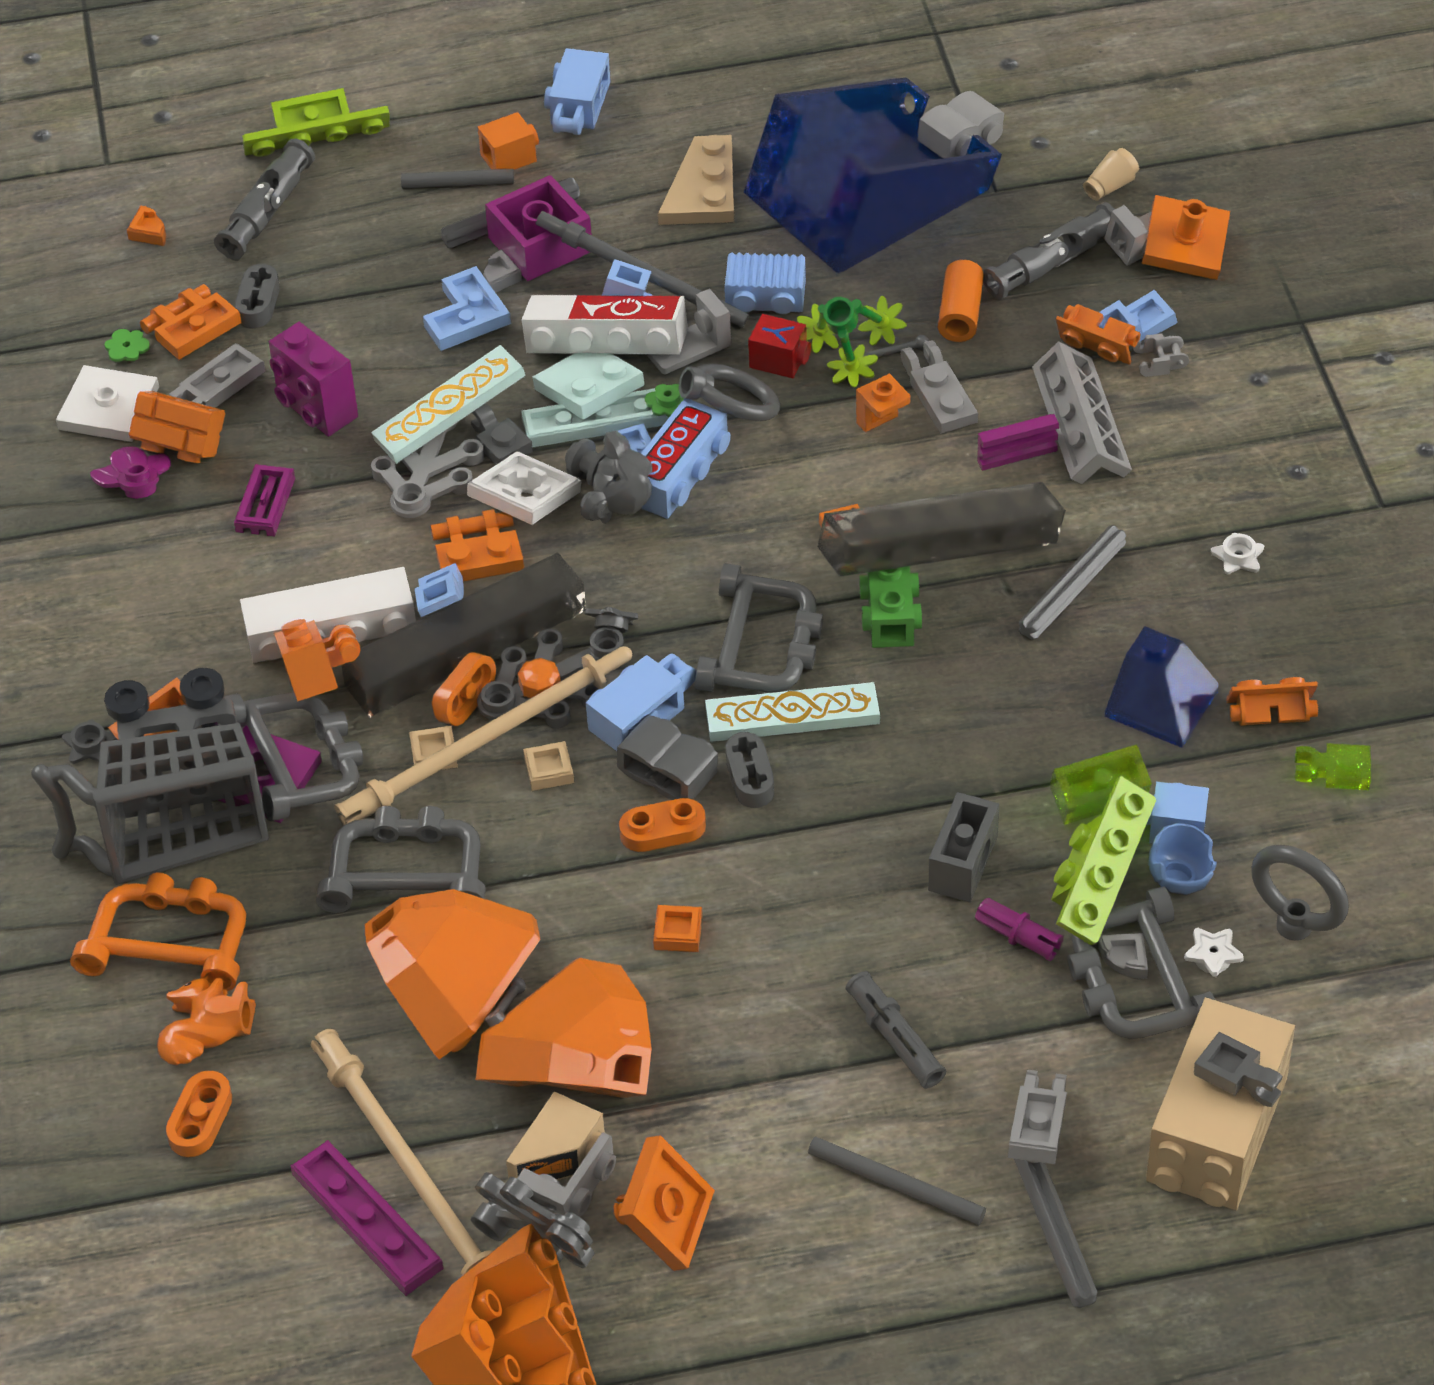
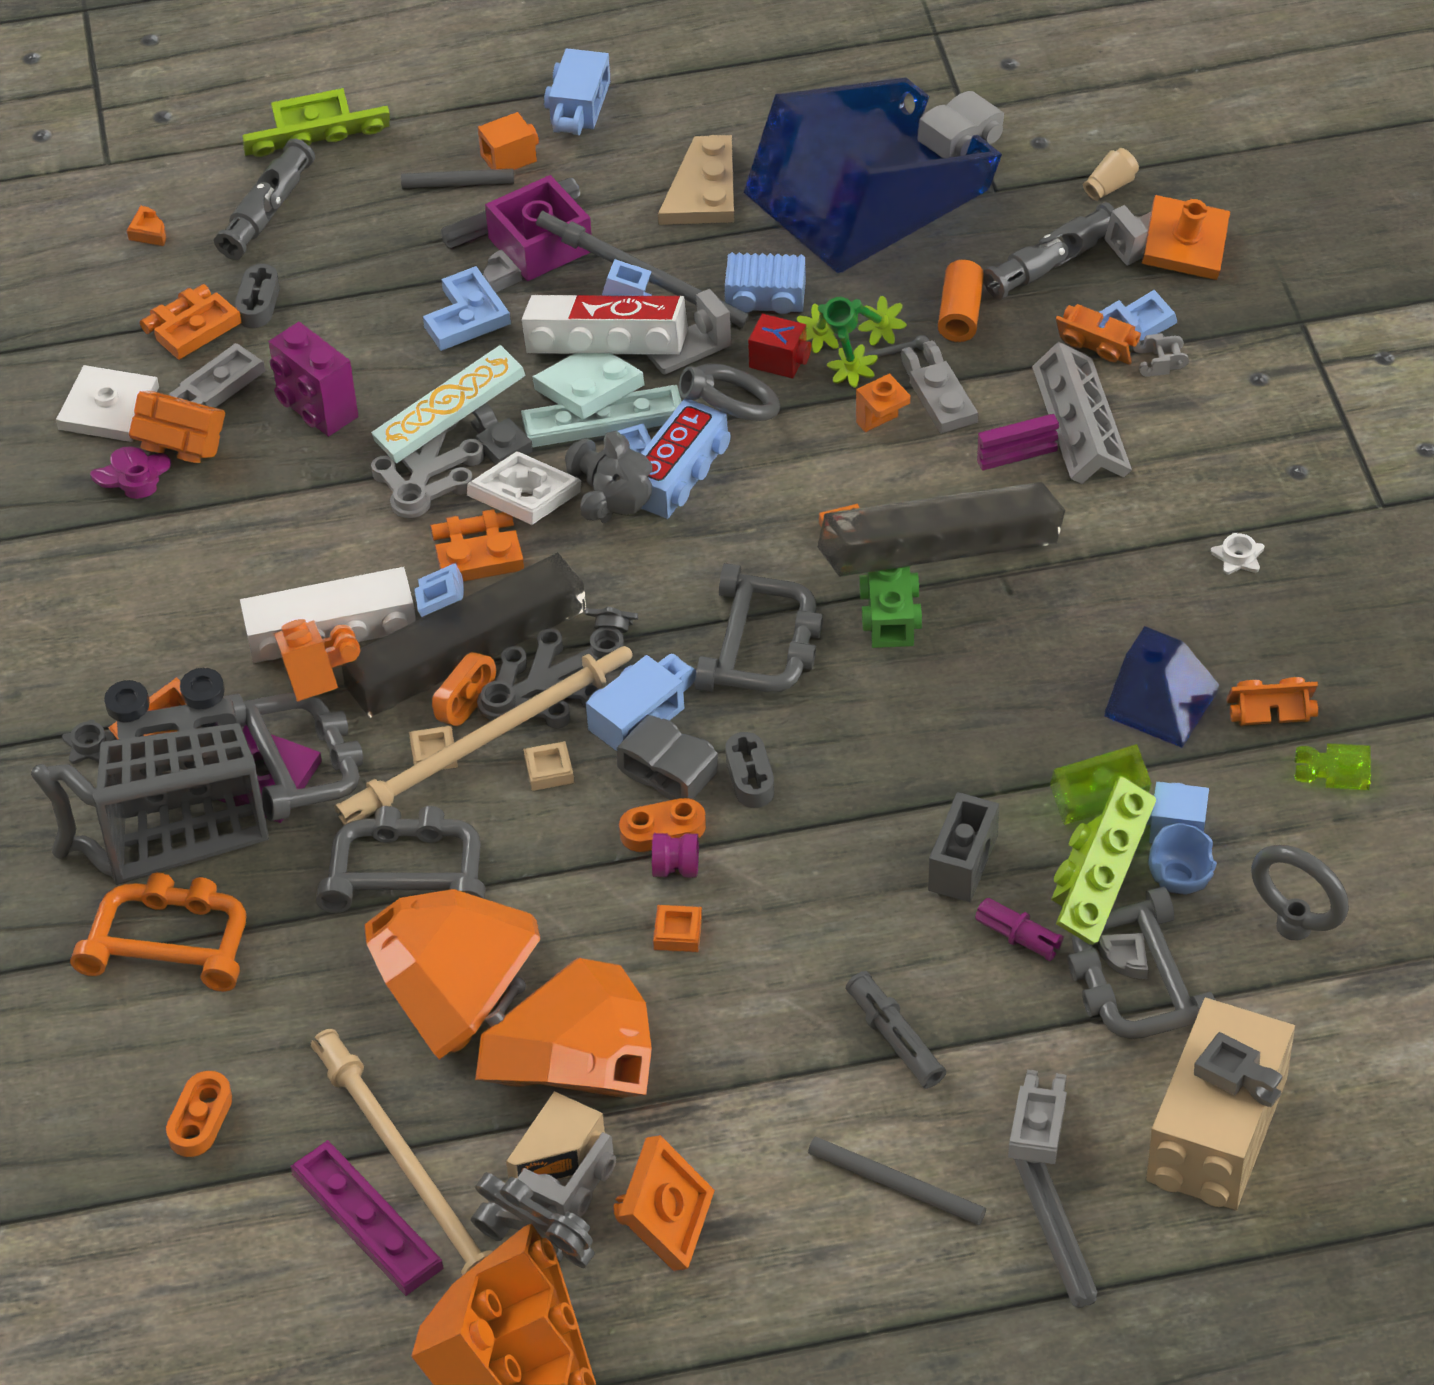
bright green plant [104,329,150,362] -> none
orange animal [157,978,256,1065] -> none
magenta tile [234,464,295,537] -> none
orange tile [518,658,561,698] -> none
bright green plant [645,384,684,417] -> none
light aqua tile [705,682,880,742] -> none
axle [1018,525,1126,640] -> none
white plate [1184,928,1244,977] -> none
none -> magenta wheel [652,833,699,878]

